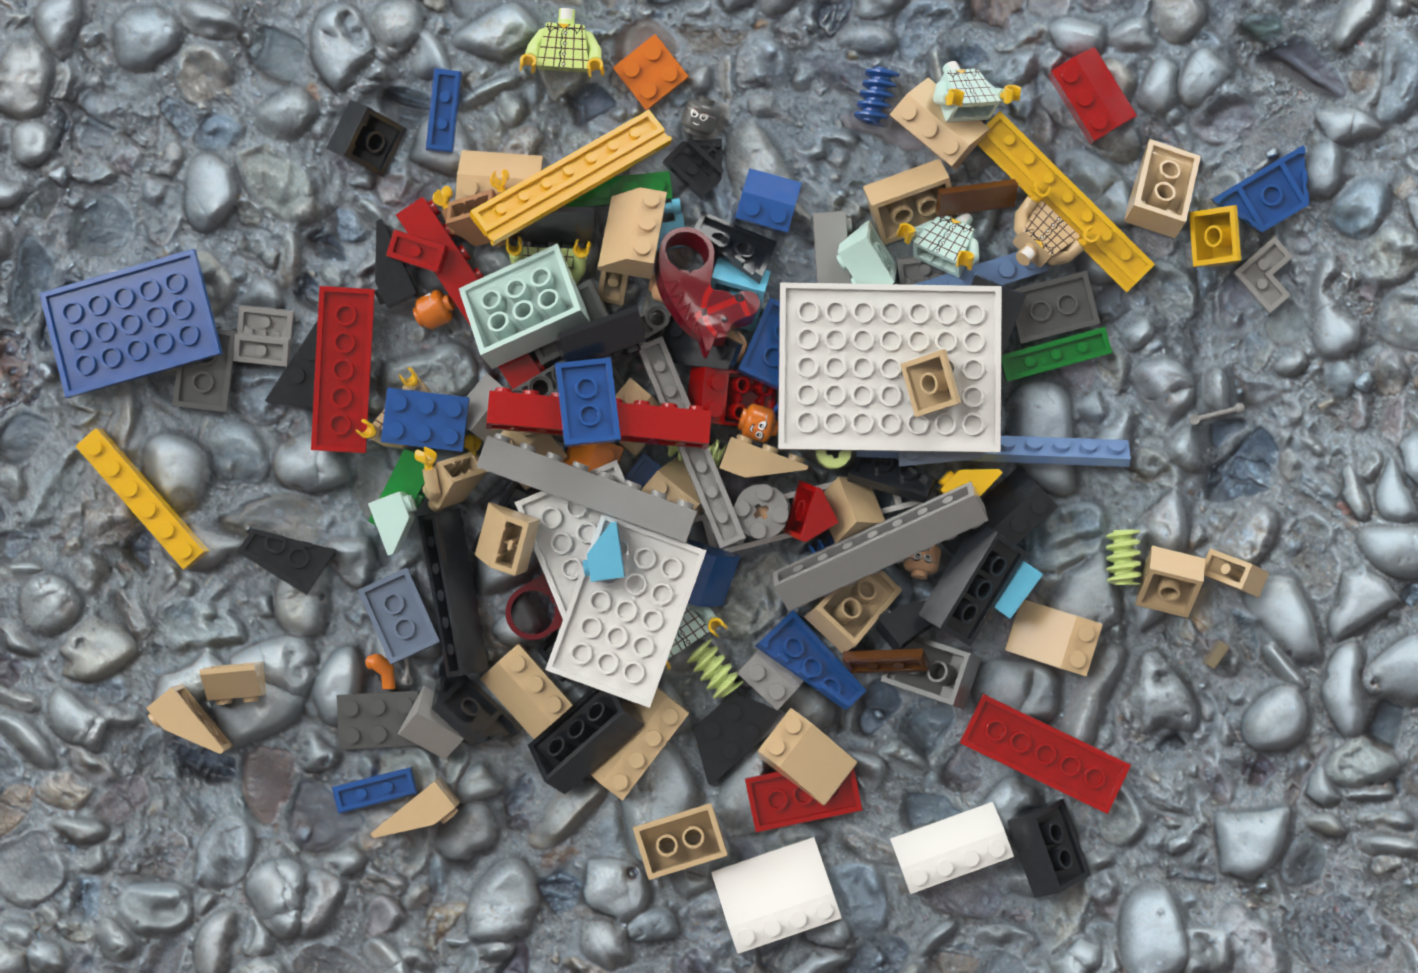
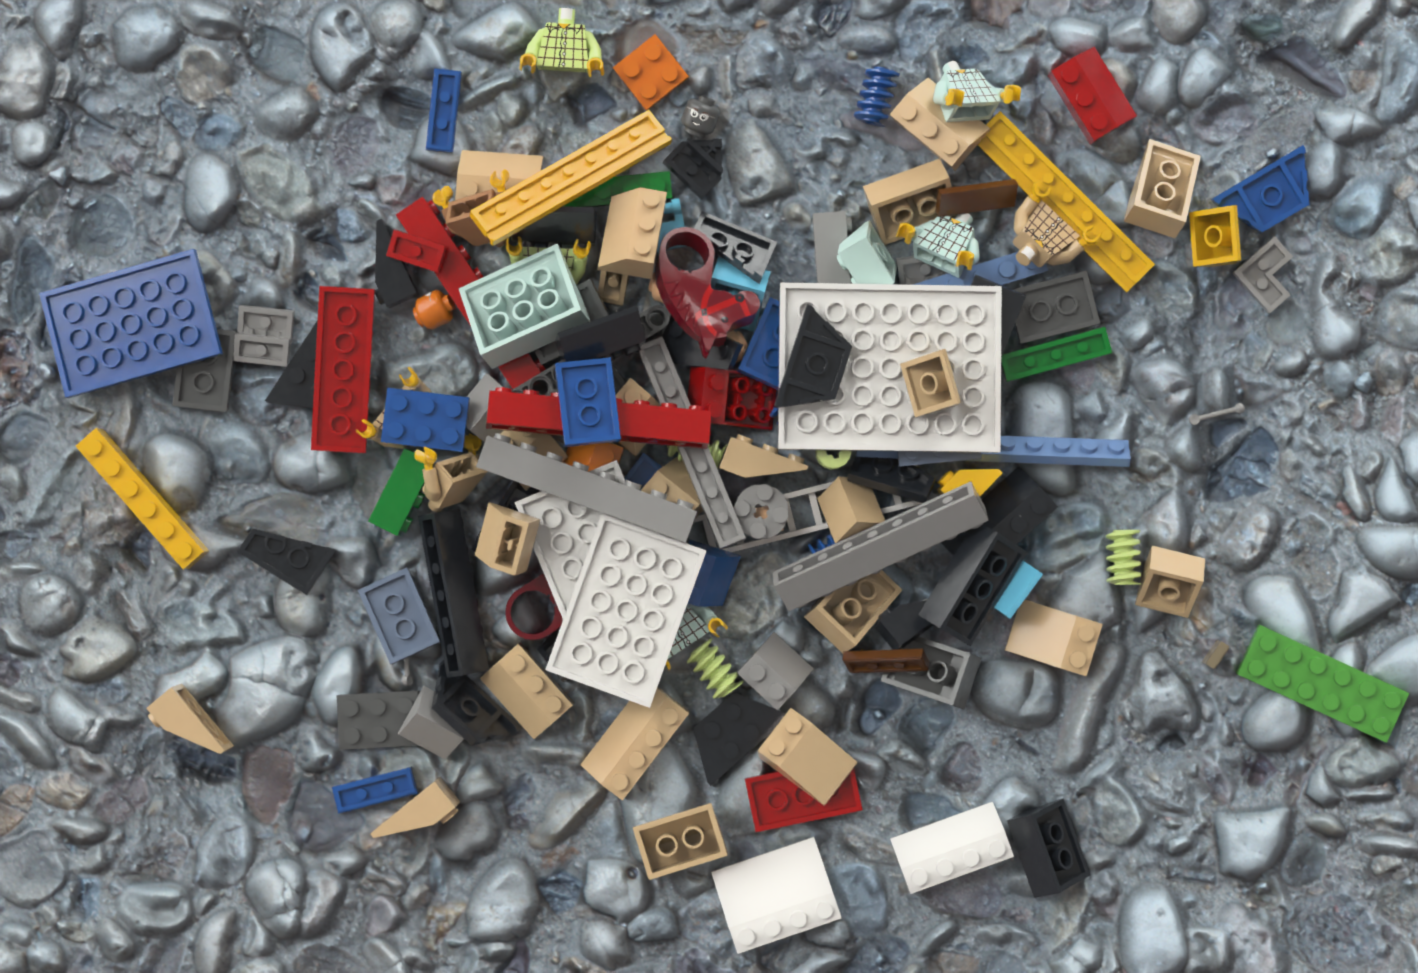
tan slope [199,661,266,705] -> none
black slope [326,100,407,177] -> none
orange arm [365,653,396,689] -> none
light aqua slope [368,492,417,555] -> none
black slope [528,687,644,794] -> none
medium azure slope [583,522,625,582] -> none
blue slope [735,168,802,235] -> none
orange head [738,404,778,443] -> none
blue wing [755,610,867,710] -> none
red slope [784,480,839,542] -> none
light nougat head [903,545,941,580] -> none
red plate [959,693,1131,814] -> none
tan slope [1204,549,1269,598] -> none
none -> black wing [773,304,852,408]
none -> bright green plate [1236,624,1409,743]

